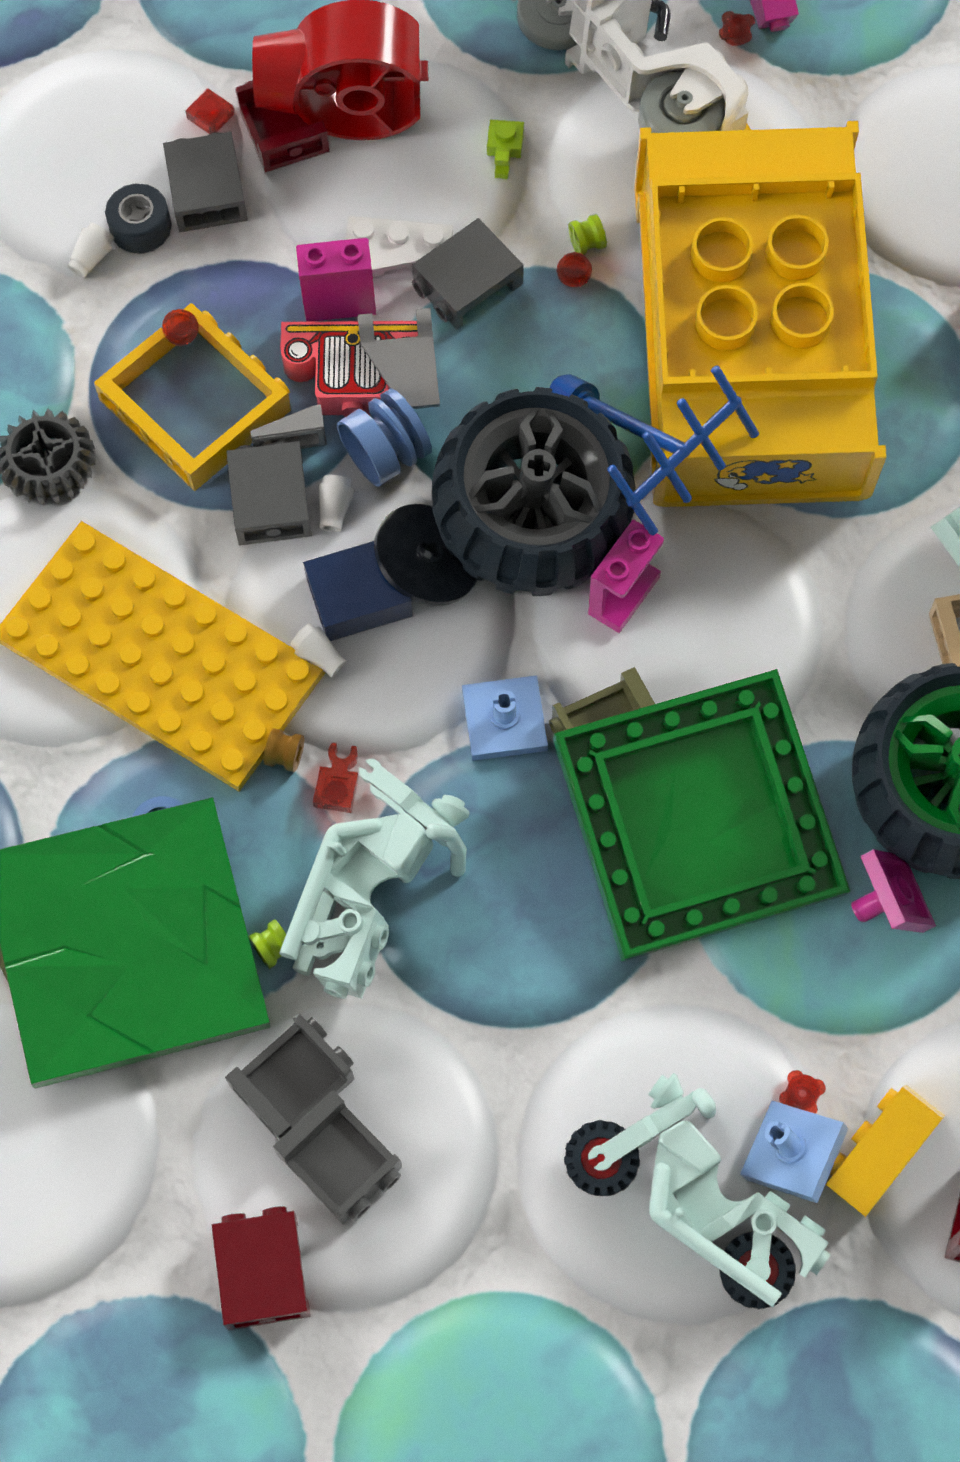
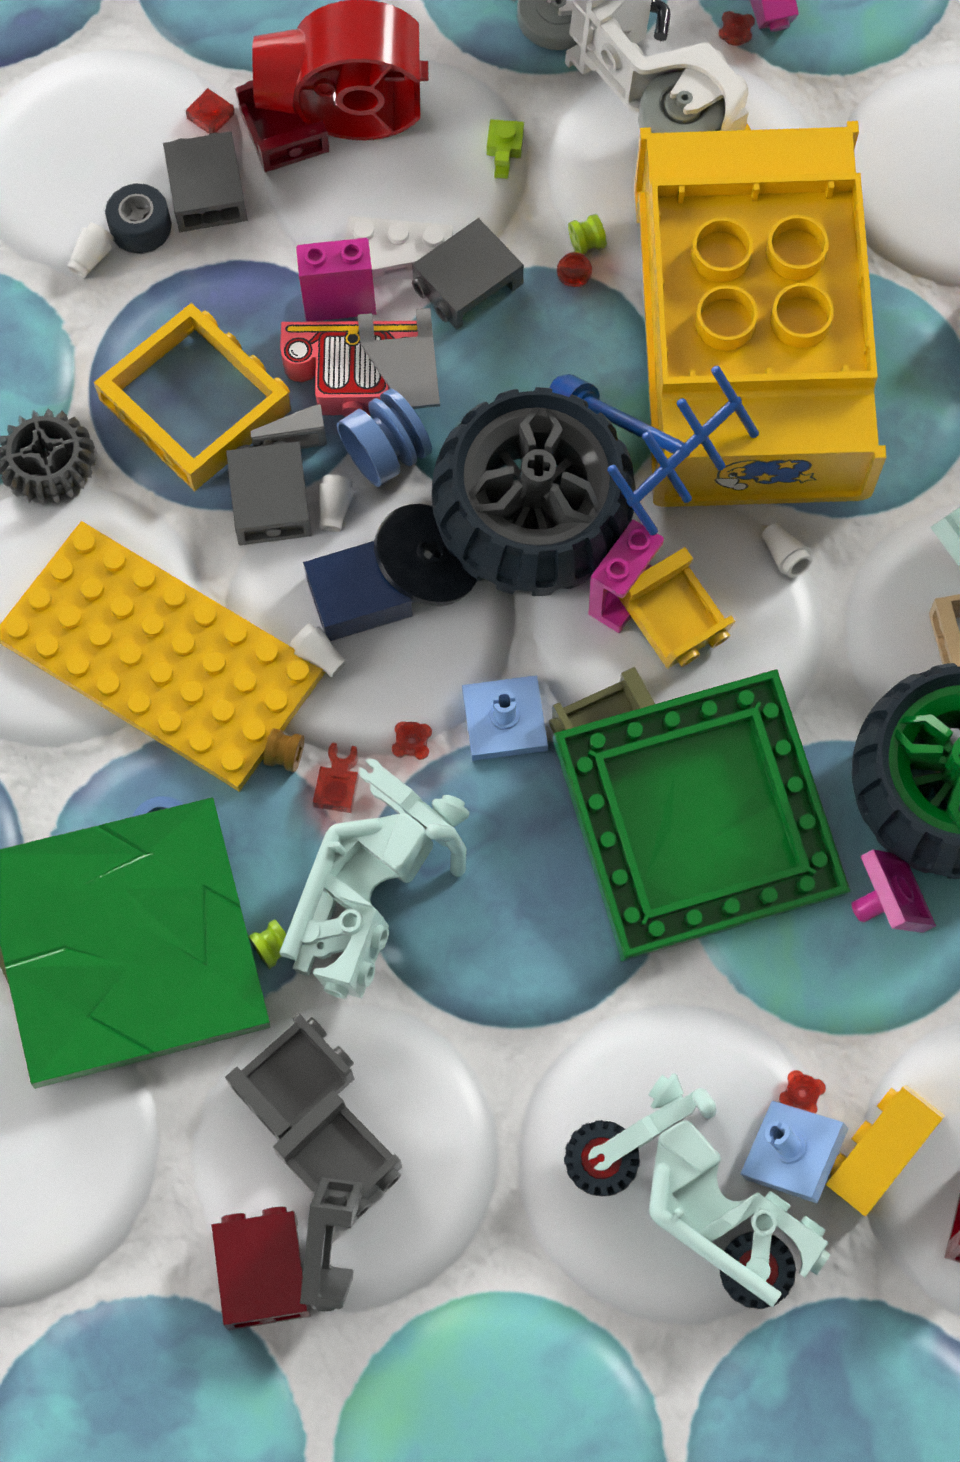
clear red plate [162,309,199,346] -> none
none -> dark grey panel [300,1177,363,1312]
none -> clear red plate [392,721,432,760]
none -> yellow panel [617,547,736,669]
none -> white cone [762,523,813,578]

